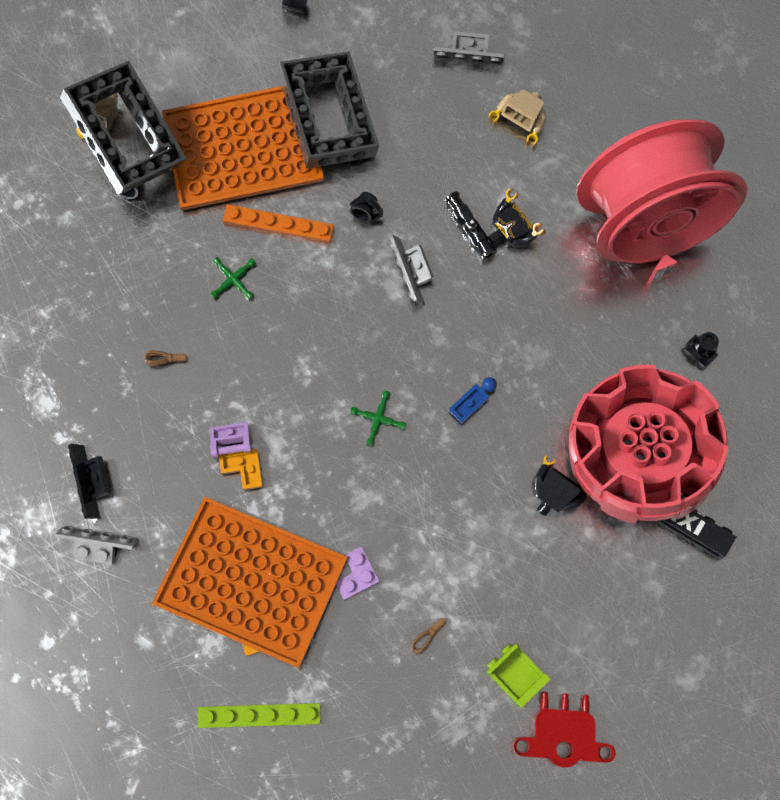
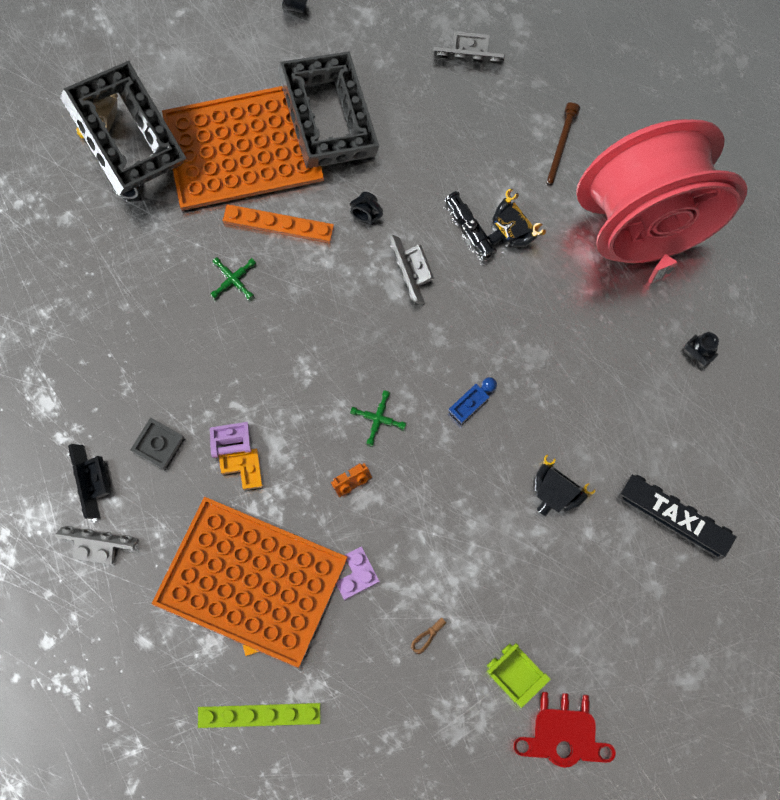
medium nougat piece [145,350,186,366] -> none
tan torso [489,90,546,147] -> none
coral wheel [568,365,729,524] -> none
none -> dark grey plate [130,417,184,470]
none -> orange hinge [330,463,372,497]
none -> reddish brown piece [547,102,580,184]

